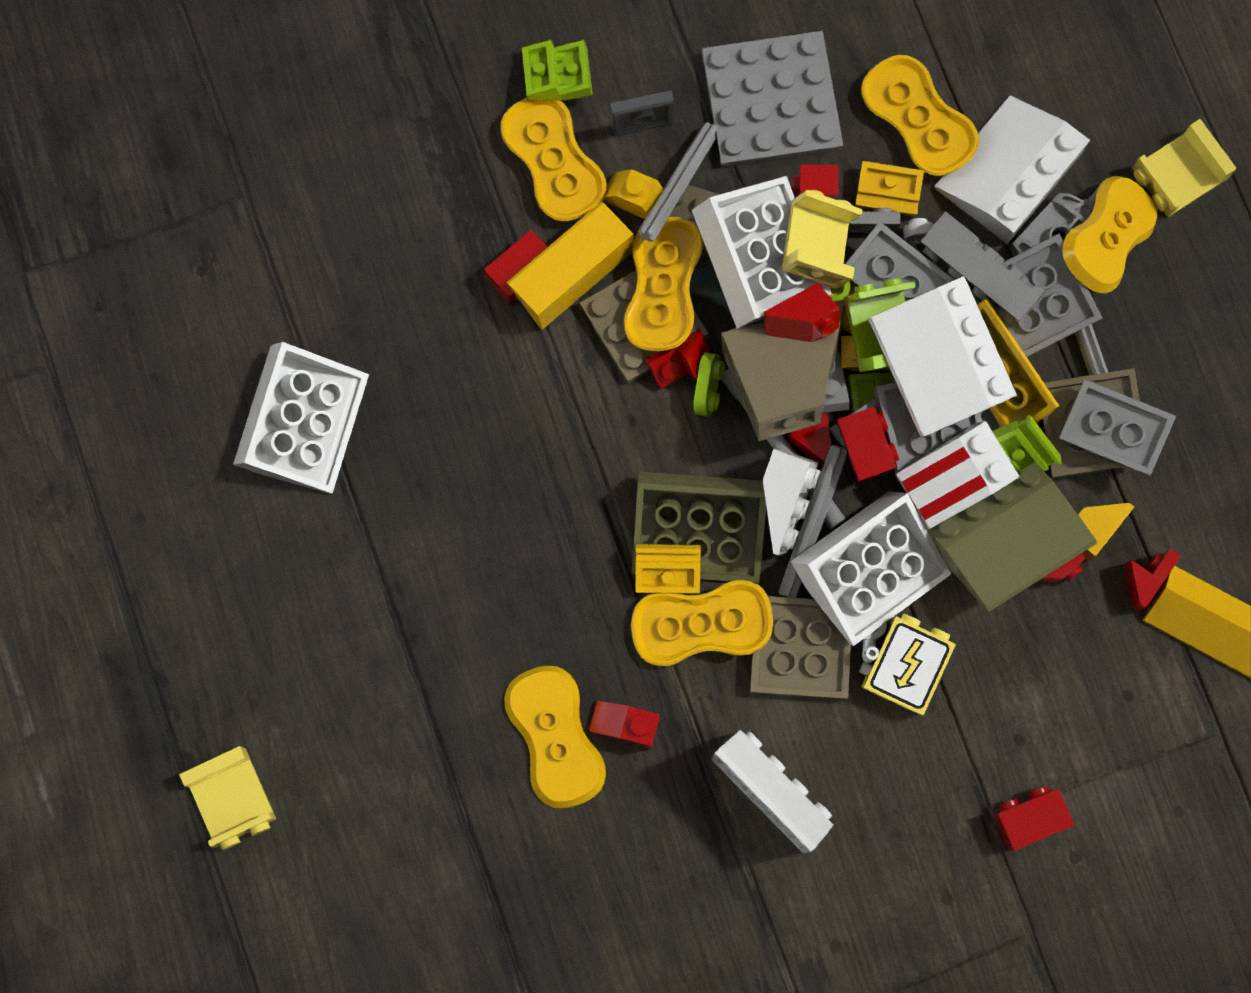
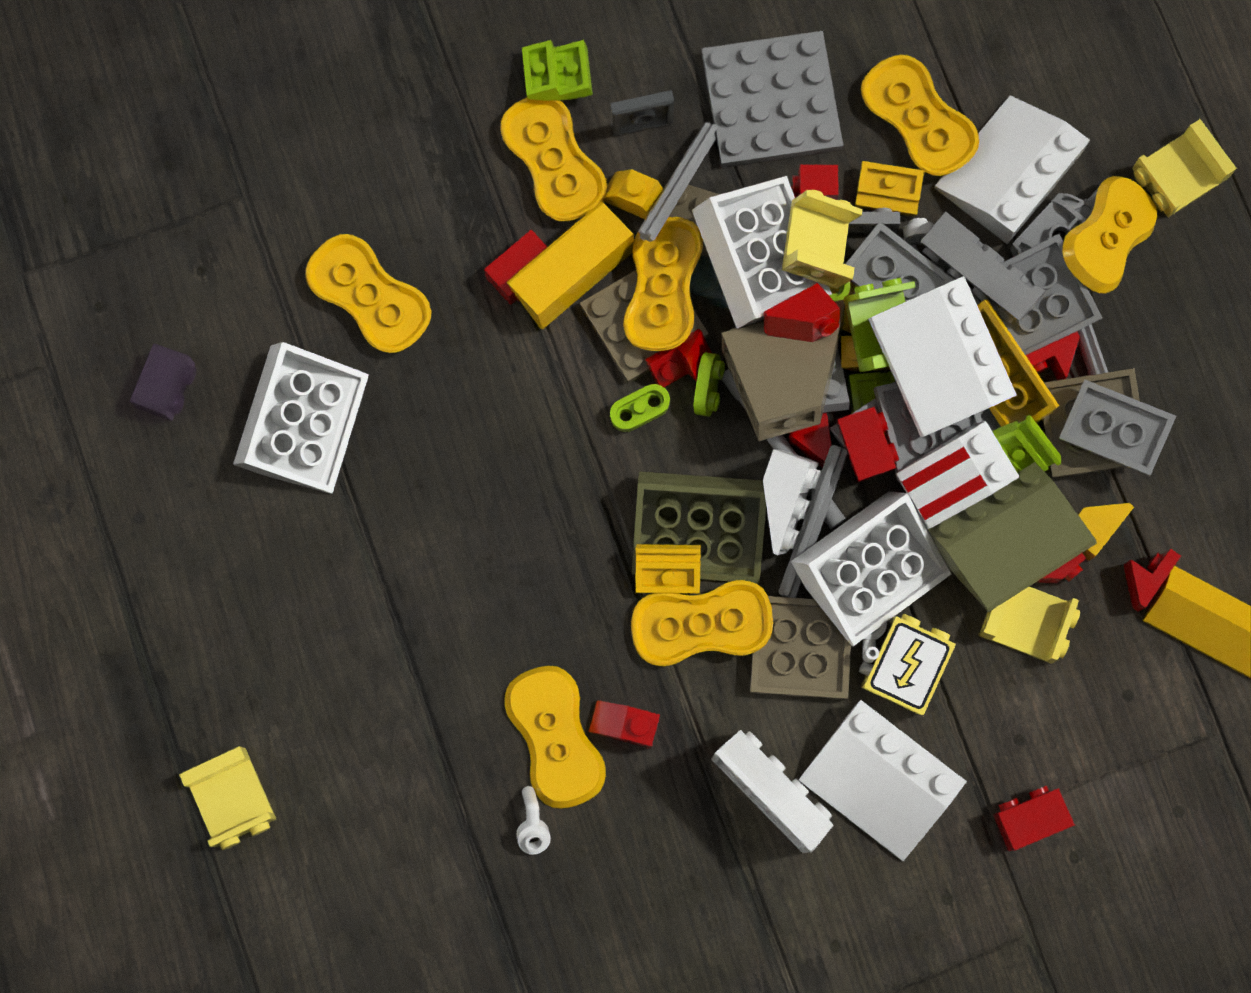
none -> clear purple brick [130,344,196,421]
none -> yellow plate [305,234,431,353]
none -> white plate [516,786,551,854]
none -> lime plate [610,384,670,432]
none -> white slope [799,700,967,861]
none -> light yellow panel [979,587,1080,664]
none -> red slope [1025,332,1080,380]

